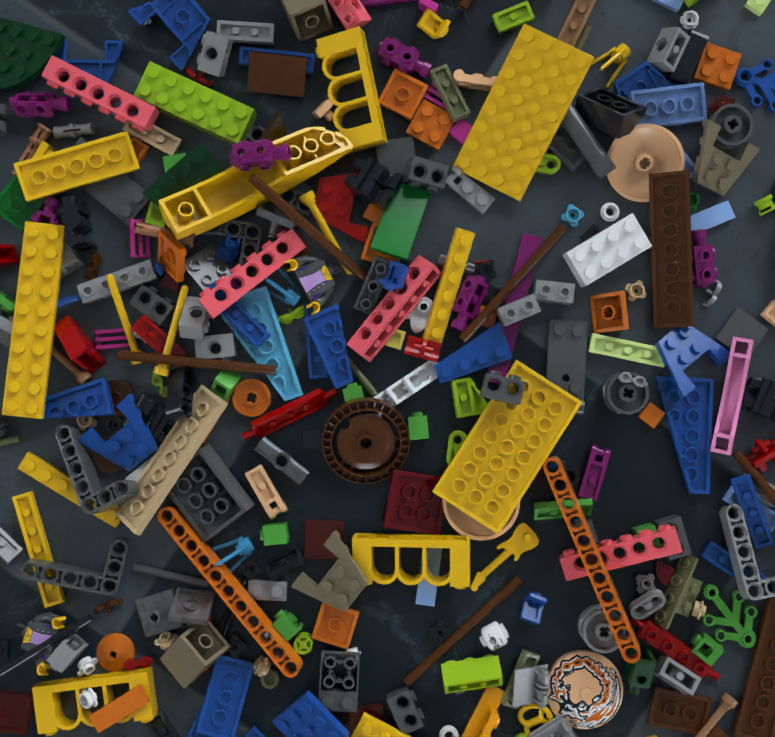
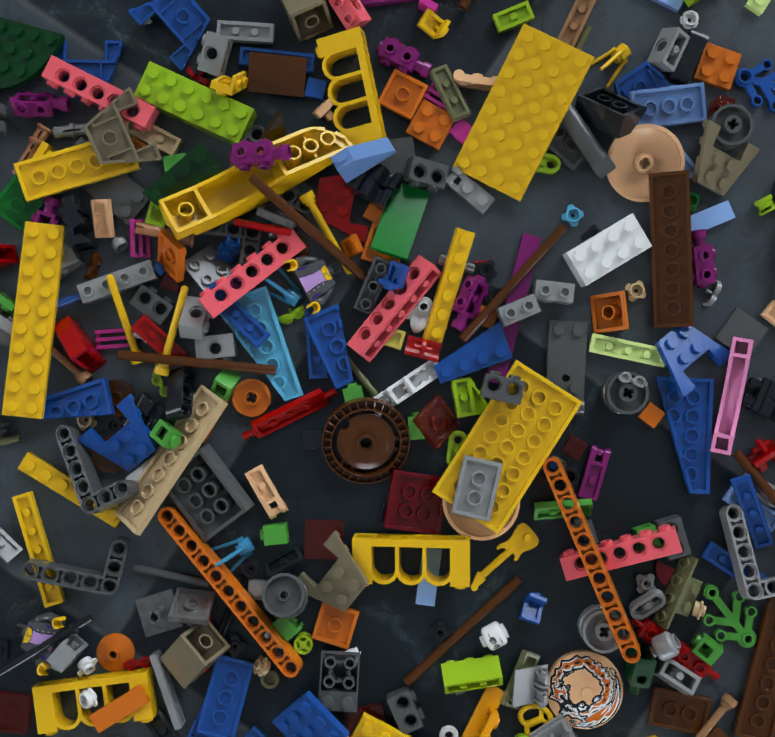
reddish brown piece [93,598,123,615] -> none
tan plate [154,631,178,650] -> none
dark grey piece [254,436,310,485] -> none
white plate [600,202,620,222] -> none
none -> dark tan wing [83,87,163,164]
none -> light nougat plate [90,199,115,238]
none -> light grey hinge [111,236,129,253]
none -> bright green brick [149,419,183,450]
none -> light grey tile [149,649,186,731]
none -> yellow bracket [210,70,248,96]
none -> red bar [233,218,292,236]
none -> dark grey wheel [262,573,309,619]
none -> blue tile [304,77,327,101]
none -> medium blue slope [330,137,396,183]
none -> orange tile [340,233,364,259]
none -> clear red tile [412,394,460,449]
none -> light grey tile [451,455,503,522]
none -> clear red tile [561,434,588,461]
none -> light grey head [650,631,681,661]

